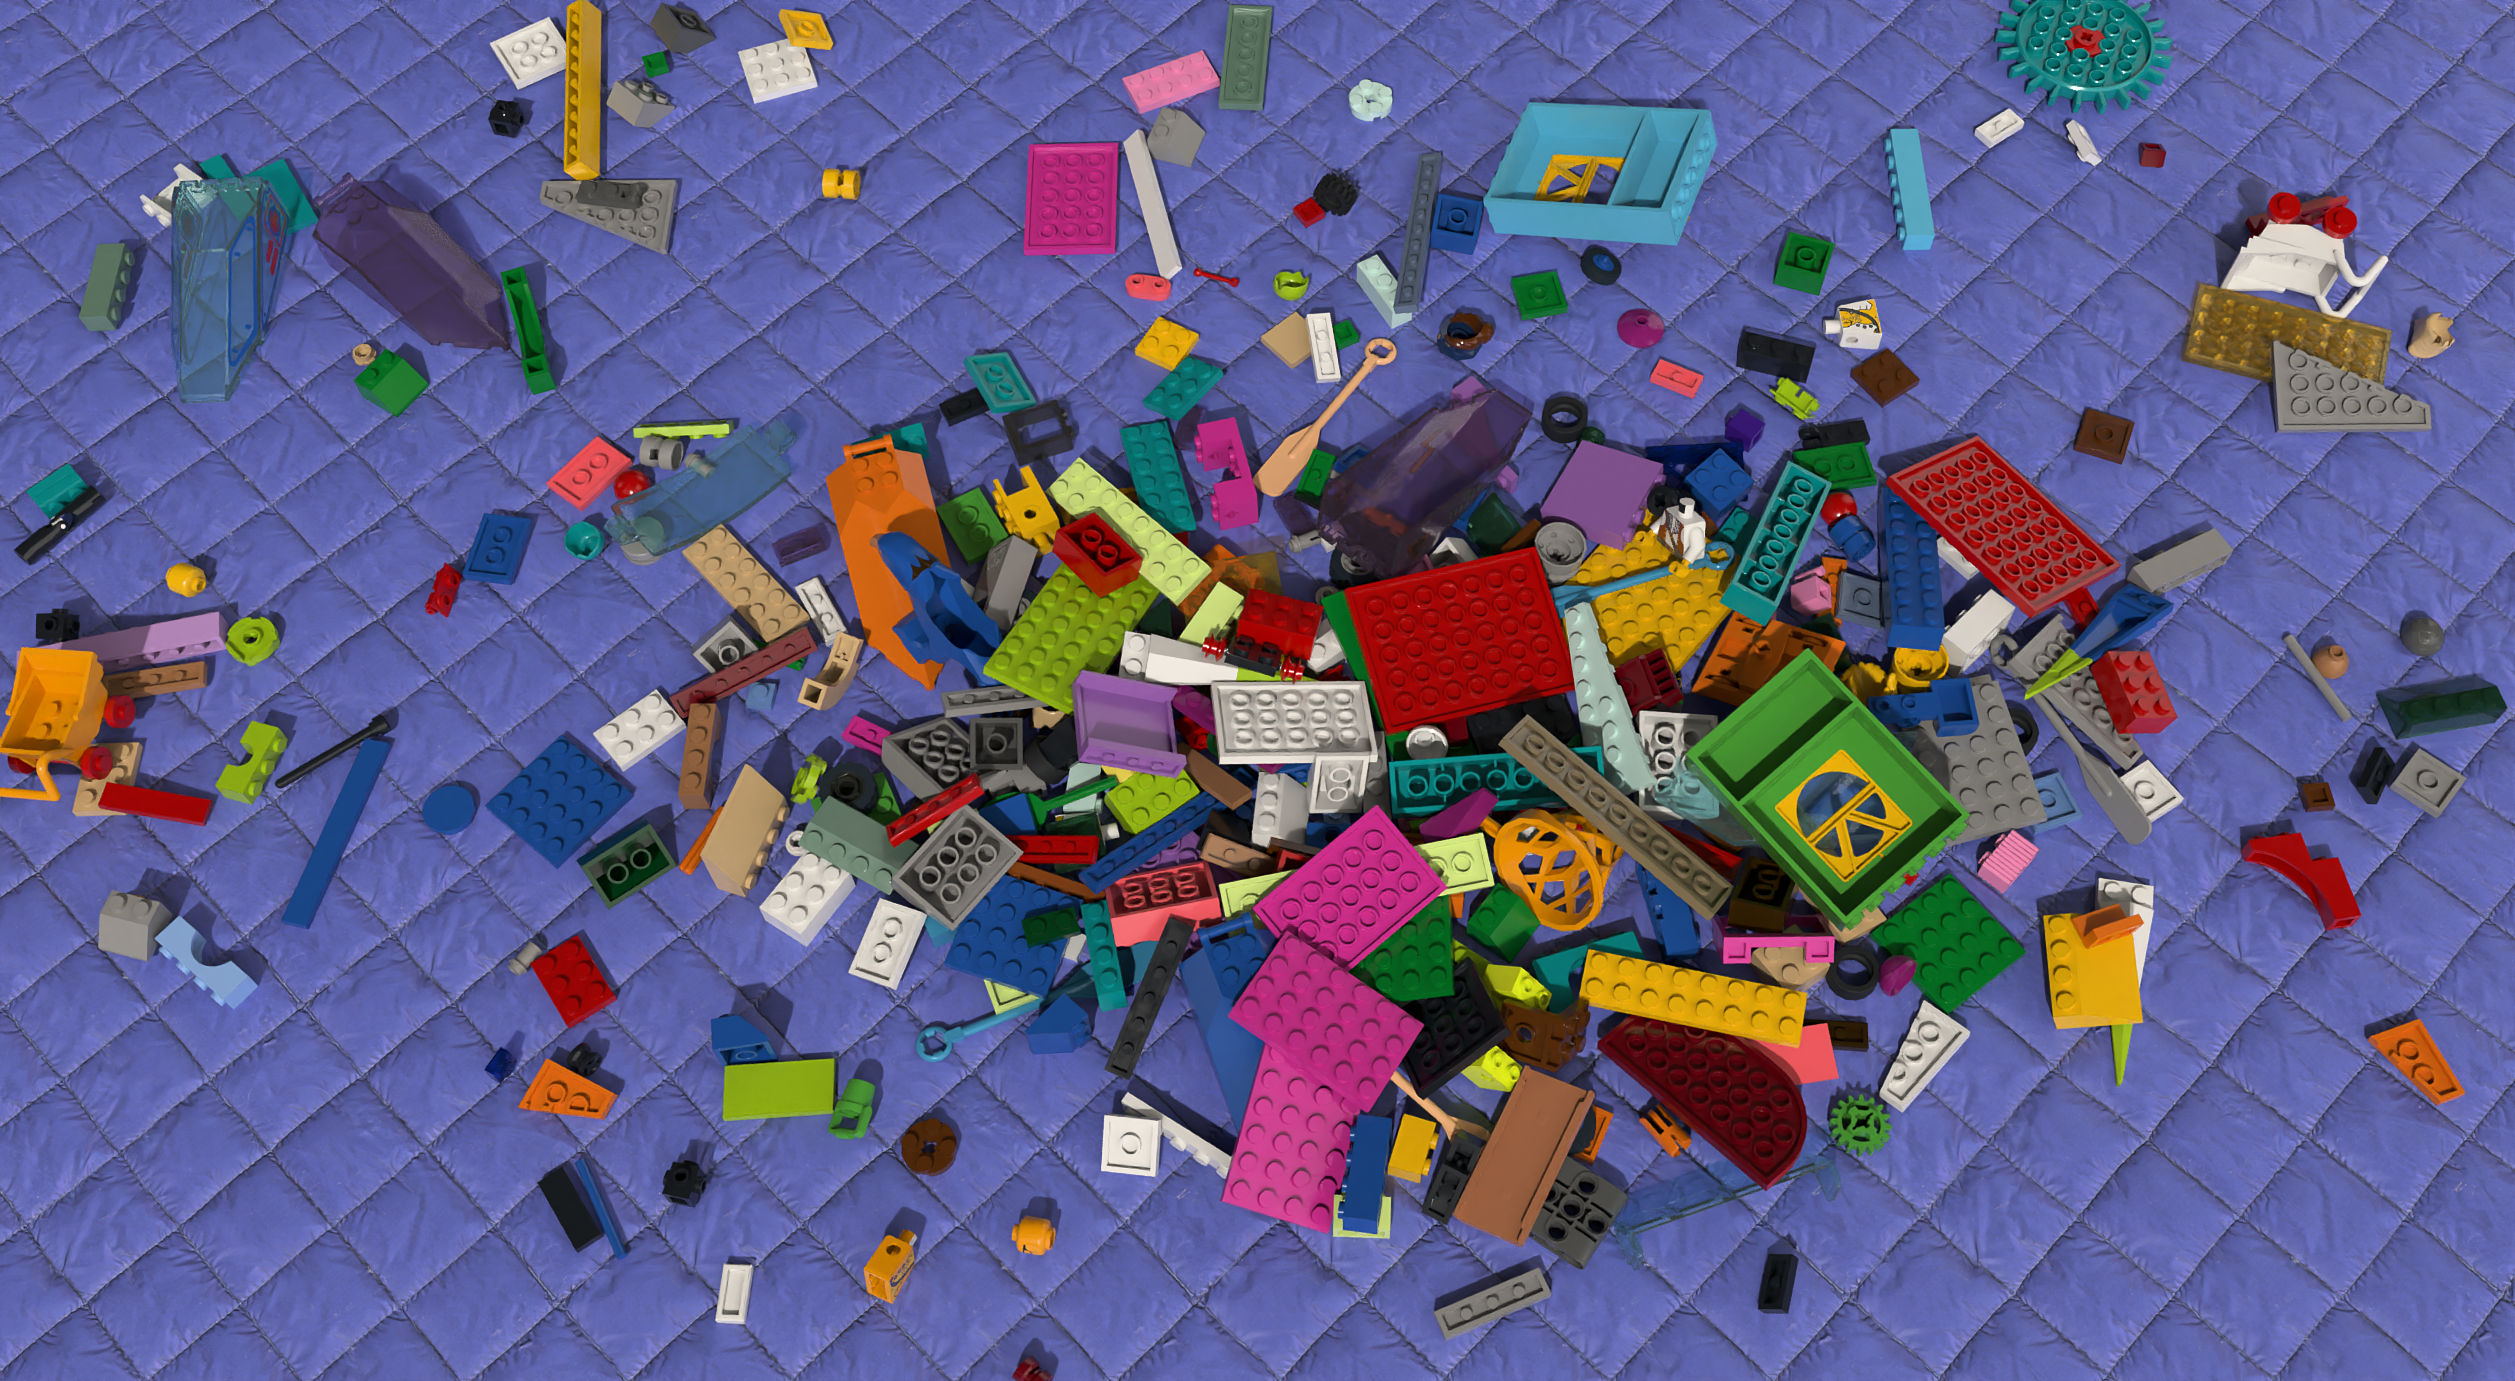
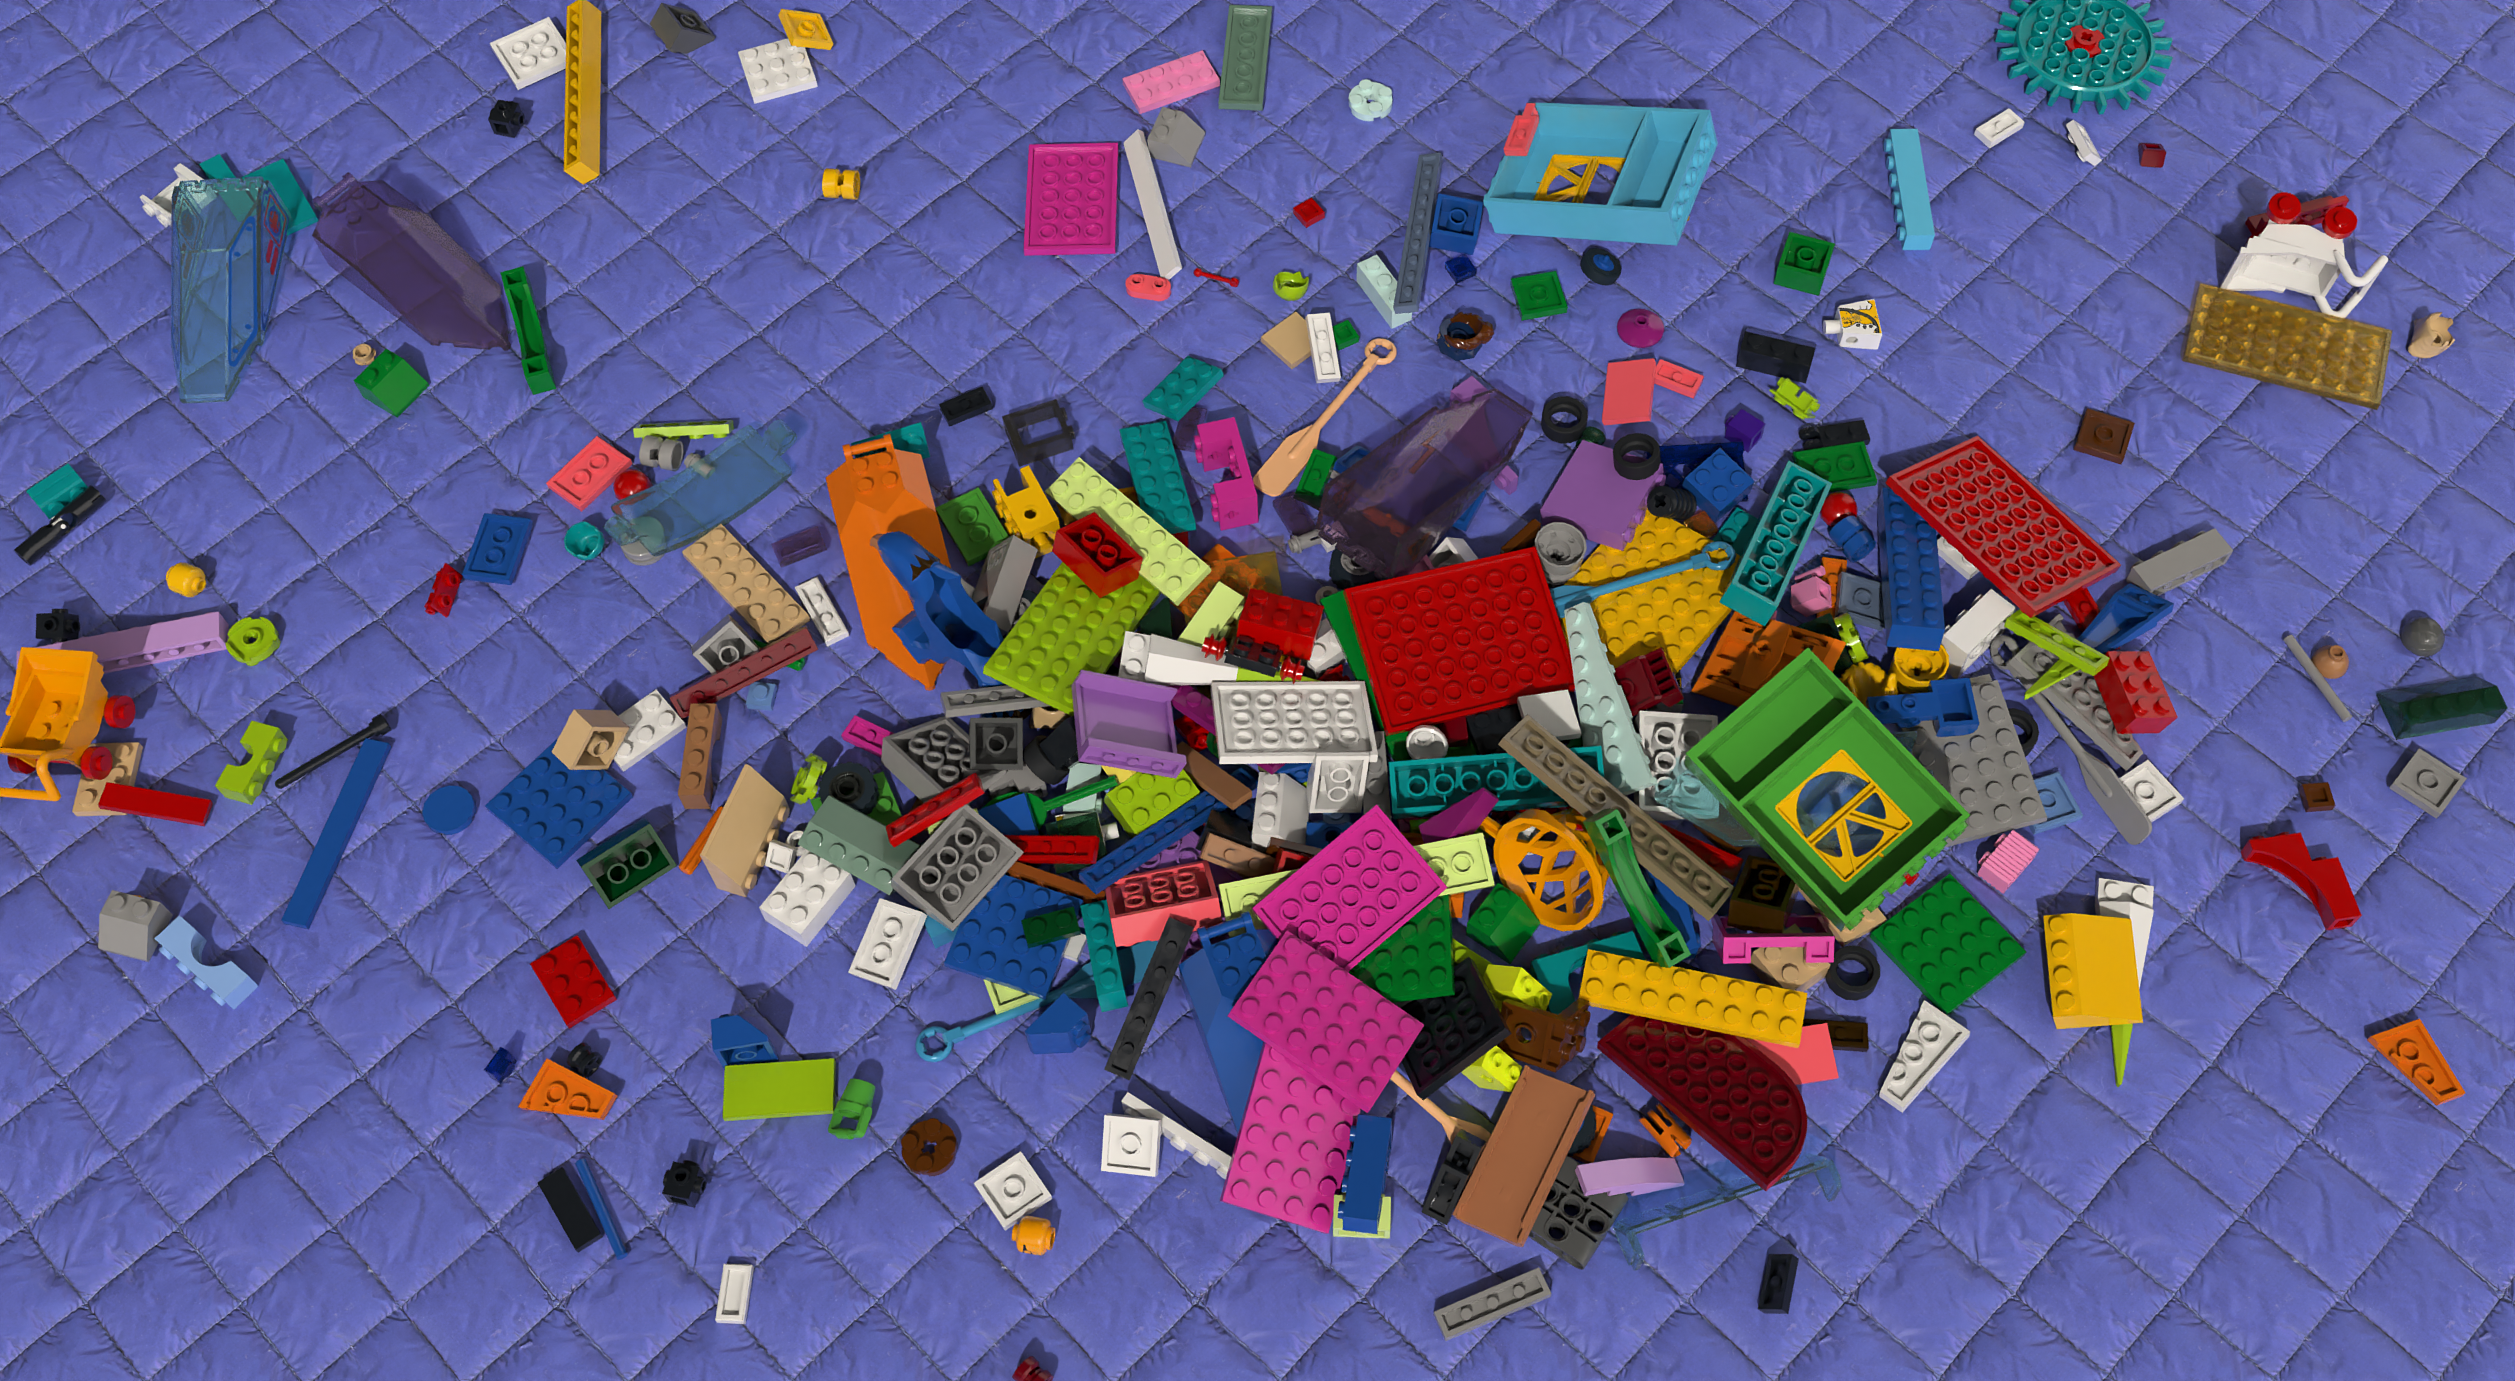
sand green brick [79,243,135,331] -> none
medium nougat plate [102,661,208,698] -> none
light grey pin [507,941,542,977] -> none
light grey wing [539,180,678,254] -> none
dark grey plate [575,180,643,210] -> none
light grey slope [606,80,675,128] -> none
green plate [642,51,669,78] -> none
tan arch [797,631,864,710] -> none
light orange torso [863,1229,917,1304] -> none
teal plate [963,352,1037,414] -> none
yellow plate [1135,317,1199,371] -> none
black tyre [1313,173,1358,216] -> none
yellow brick [1388,1114,1440,1184] -> none
clear green slope [1466,493,1522,558] -> none
torso [1635,498,1706,578] -> none
bright green gear [1828,1094,1892,1157] -> none
reddish brown plate [1850,348,1920,408] -> none
magenta piece [1878,955,1917,997] -> none
orange panel [2071,903,2144,949] -> none
light grey wing [2271,340,2432,433] -> none
black plate [2356,747,2395,804] -> none
none -> tan brick [552,709,630,770]
none -> white tile [765,839,797,873]
none -> white plate [974,1151,1052,1231]
none -> clear blue plate [1445,254,1477,284]
none -> coral hinge [1503,103,1539,156]
none -> white tile [1517,690,1581,741]
none -> lavender slope [1575,1157,1685,1196]
none -> green arch [1583,809,1691,968]
none -> coral tile [1602,358,1656,425]
none -> black tyre [1613,433,1661,480]
none -> lime plate [1834,612,1869,664]
none -> lime plate [2004,609,2110,676]

